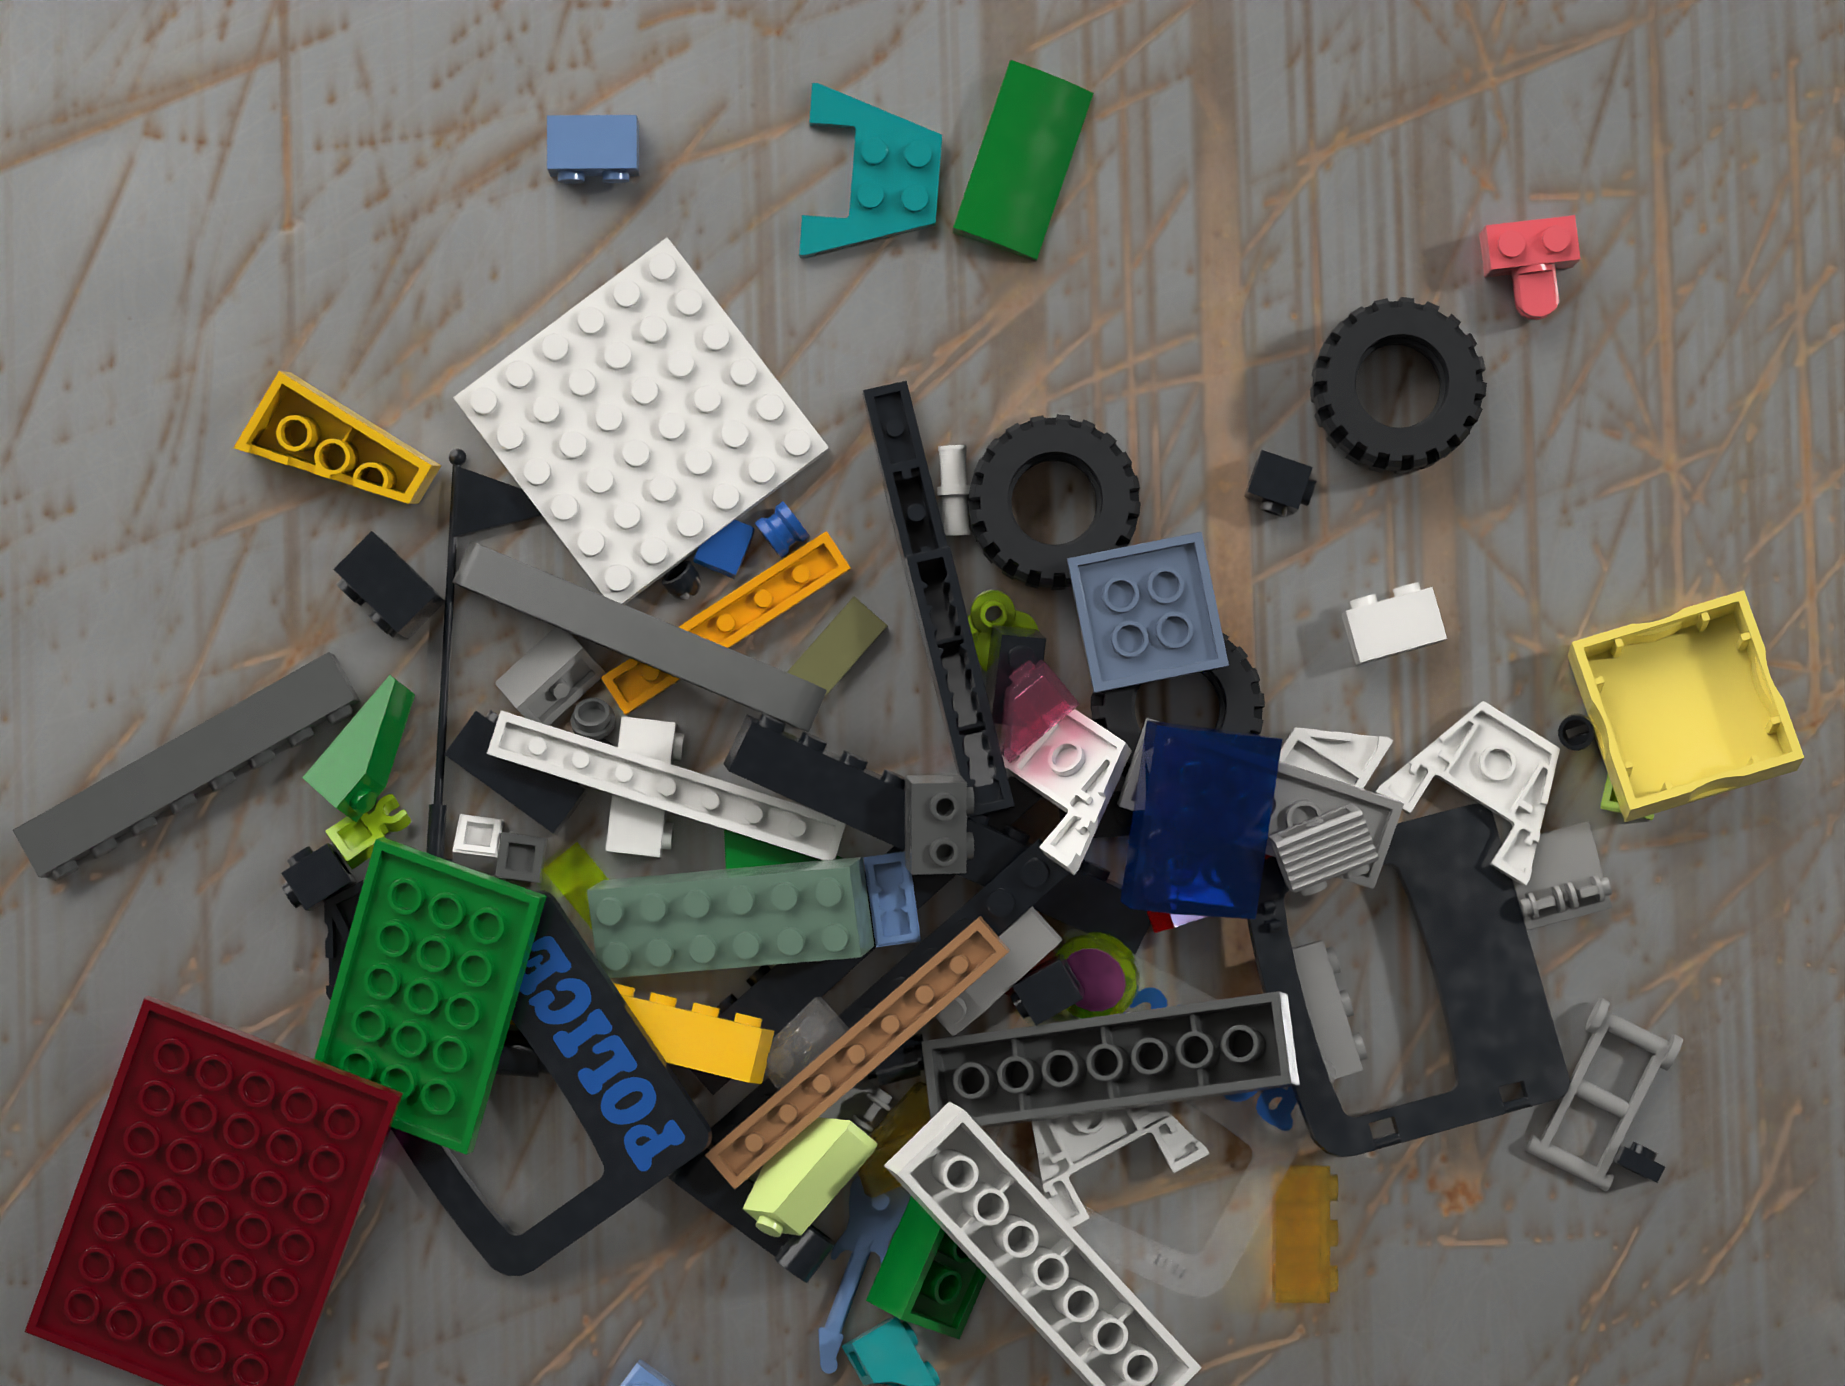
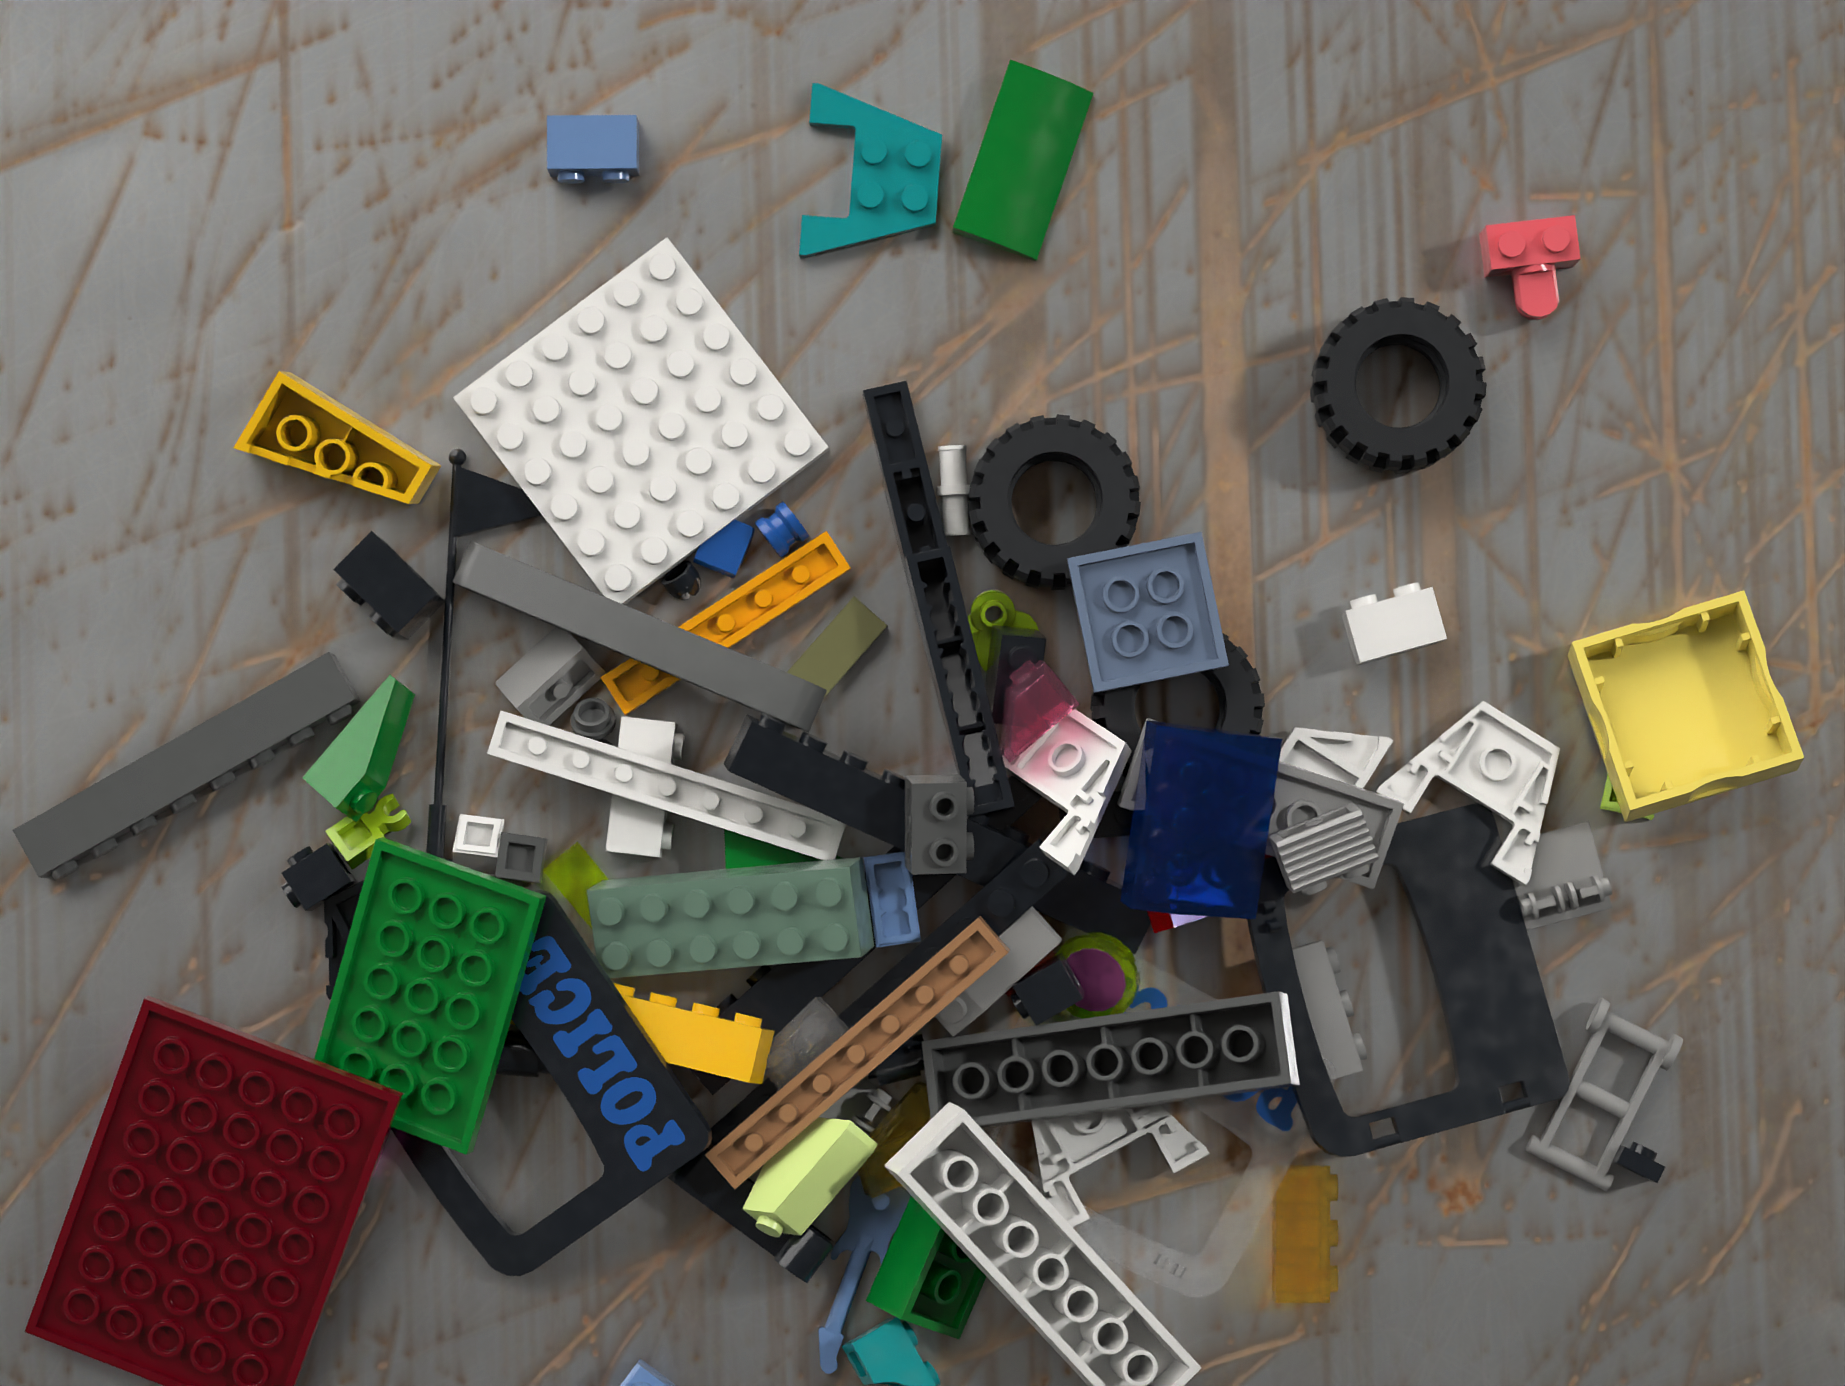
black brick [444,710,588,835] -> none
black brick [1244,450,1317,517] -> none
black hinge [1558,714,1595,751] -> none

